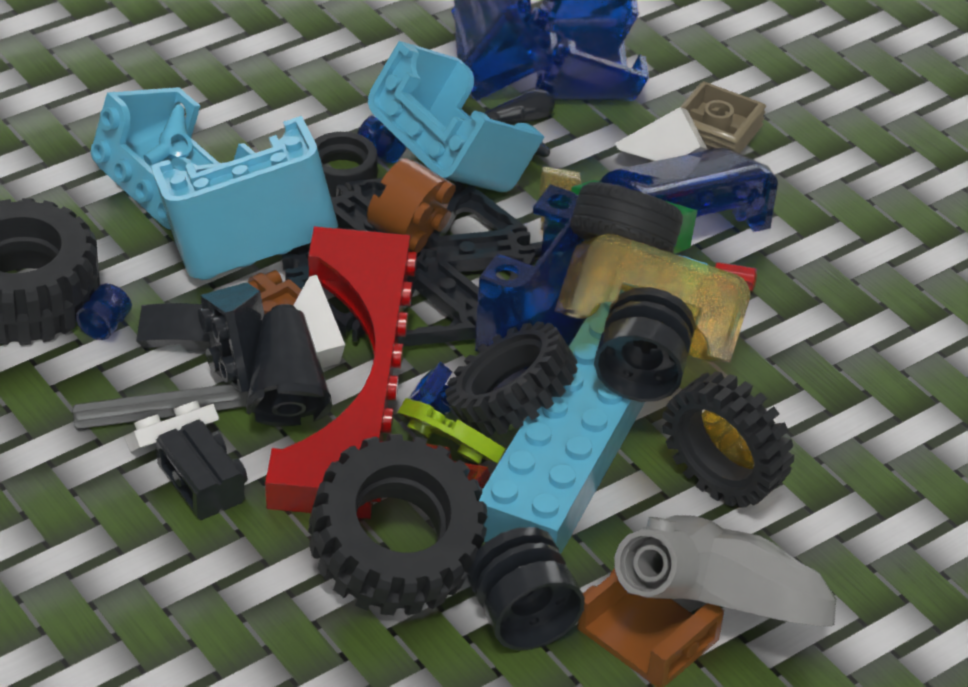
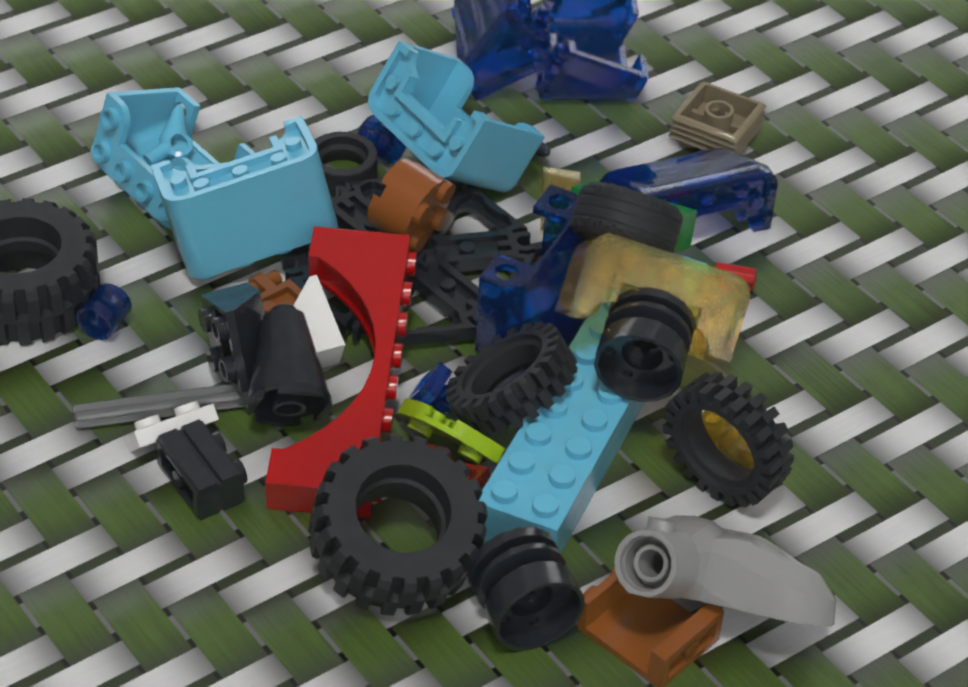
black slope [136,303,211,352] -> none
black piece [484,89,555,124] -> none
white slope [615,107,707,169] -> none

